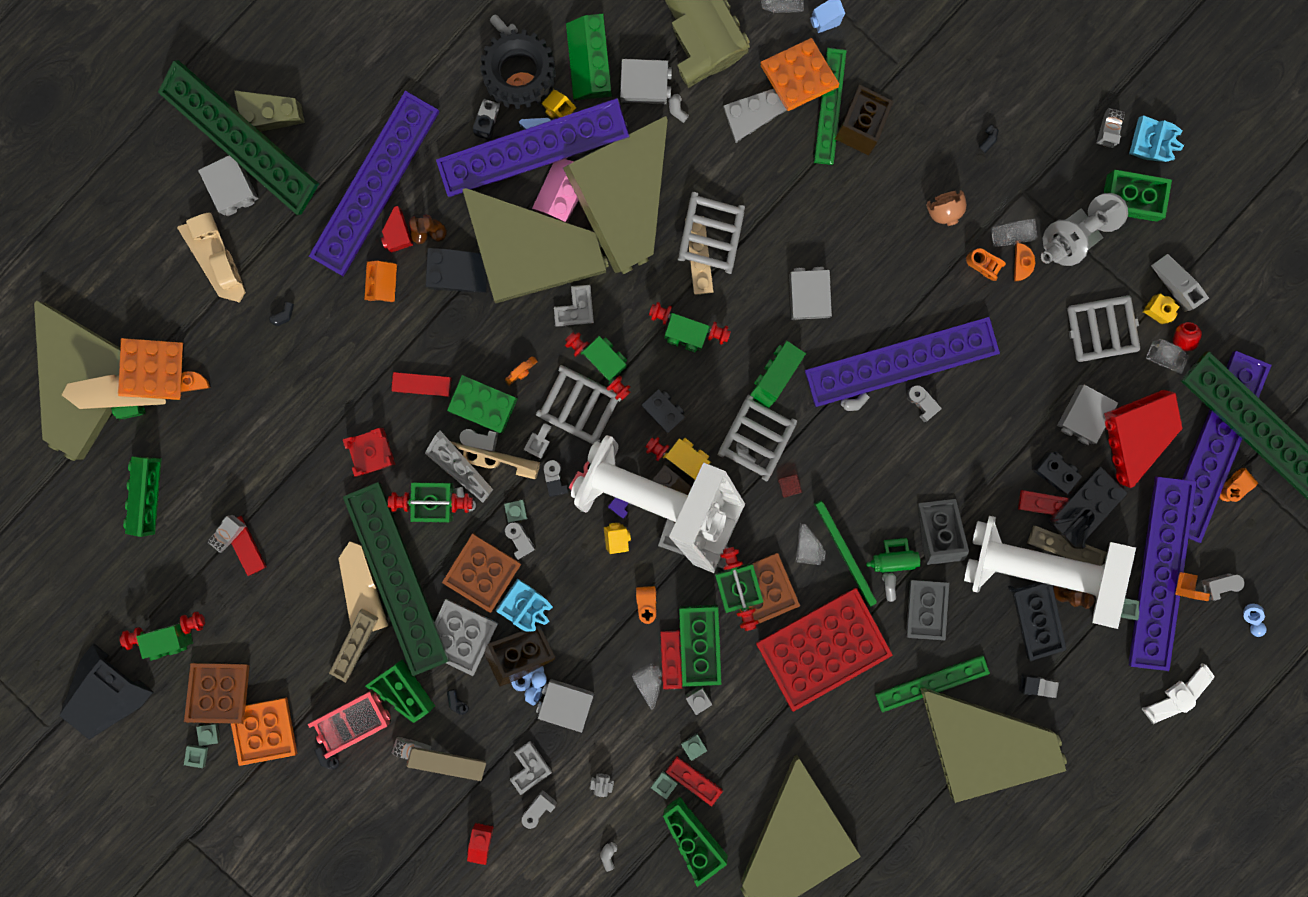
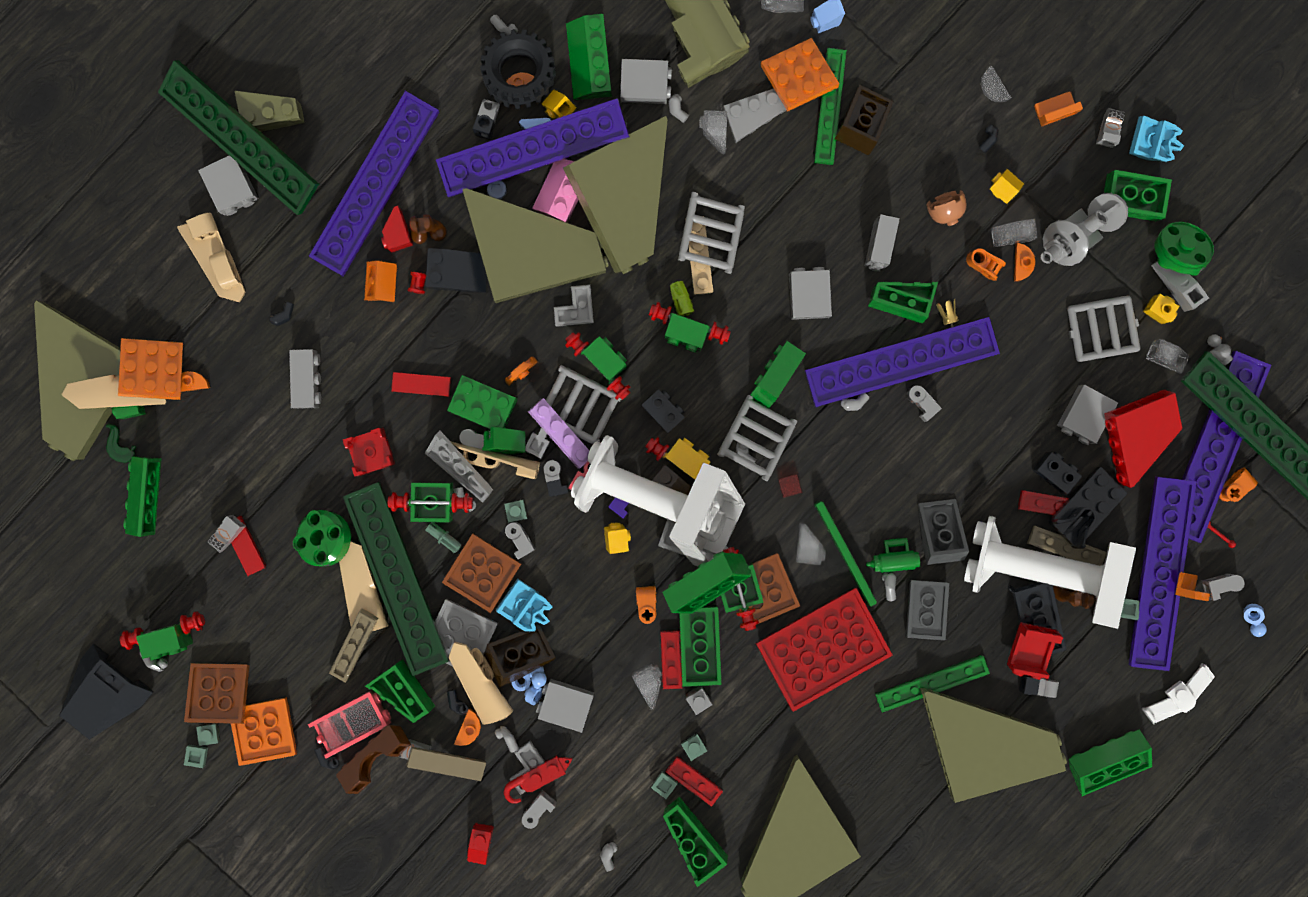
light grey gear [590,773,614,797] -> none
red head [1173,322,1202,351] -> none
none -> dark green piece [106,424,136,463]
none -> light grey arm [140,653,168,672]
none -> light grey brick [289,349,321,409]
none -> green piece [293,510,351,567]
none -> reddish brown arch [336,725,411,794]
none -> red bush [407,272,426,294]
none -> sand green axle [425,522,461,553]
none -> tan panel [449,642,513,725]
none -> orange plate [454,708,481,746]
none -> green hinge [482,427,525,455]
none -> sand blue tile [487,180,507,200]
none -> light grey arm [495,726,519,752]
none -> red plate [504,755,572,803]
none -> lavender plate [528,398,589,469]
none -> green brick [662,551,752,614]
none -> lime hinge [670,281,694,317]
none -> clear slope [699,110,727,154]
none -> light grey brick [864,214,900,271]
none -> green wedge [868,282,938,323]
none -> pearl gold piece [936,299,959,328]
none -> clear tile [981,66,1011,102]
none -> yellow brick [990,169,1024,204]
none -> red panel [1007,622,1063,680]
none -> orange panel [1034,92,1083,127]
none -> green slope [1069,729,1152,796]
none -> green piece [1154,222,1214,276]
none -> light grey animal [1207,334,1233,366]
none -> red hinge [1207,521,1236,548]

